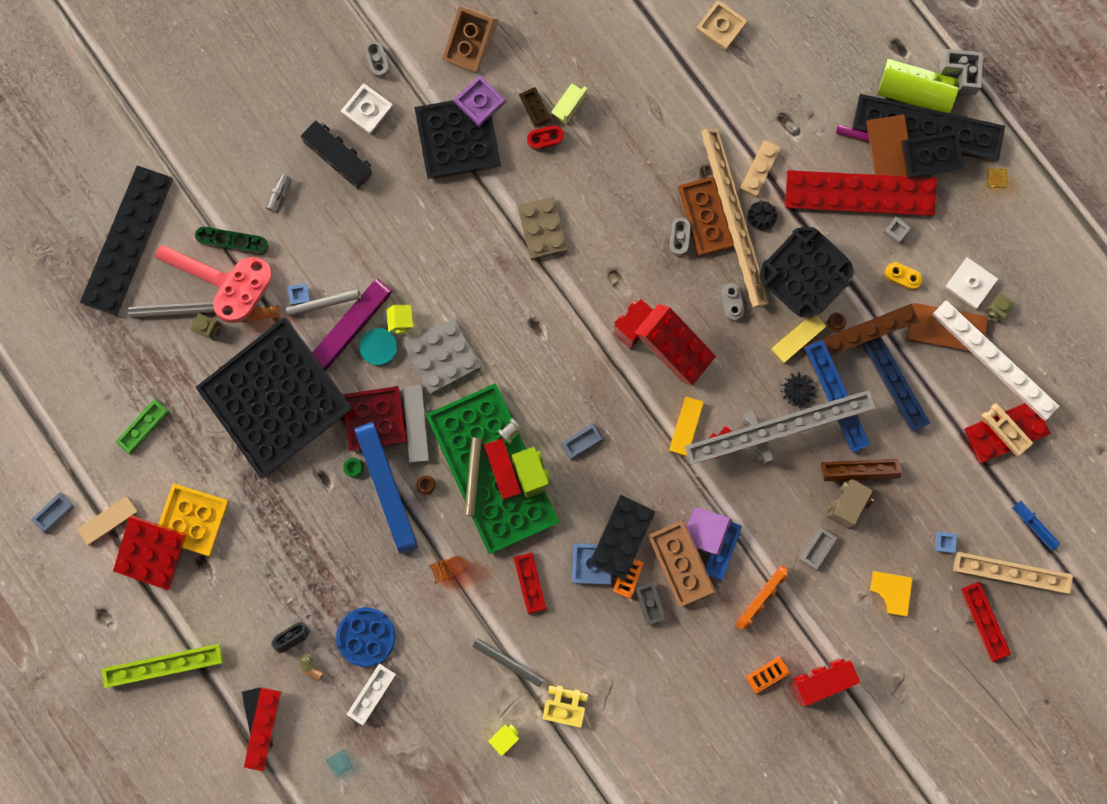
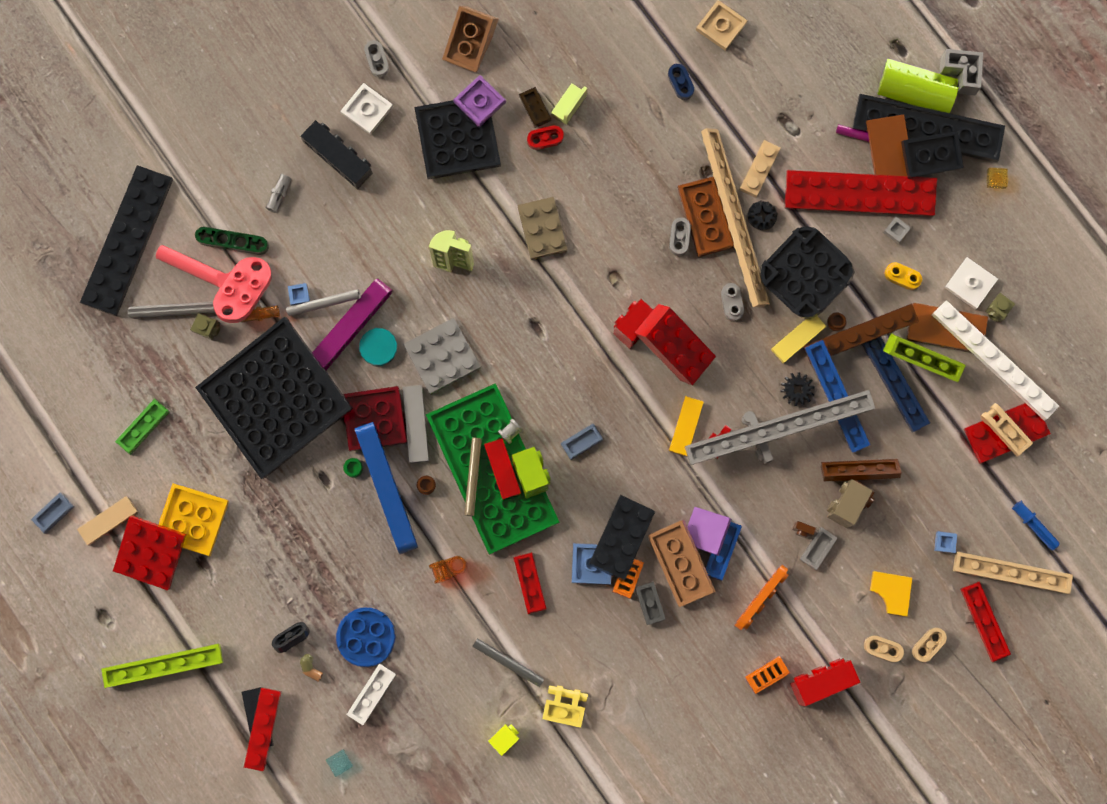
neon yellow brick [386,305,413,335] -> none
none -> yellowish green brick [429,230,474,272]
none -> dark blue plate [668,64,694,100]
none -> reddish brown plate [792,521,816,538]
none -> tan plate [864,636,904,662]
none -> lime brick [883,333,966,382]
none -> tan plate [912,628,947,662]

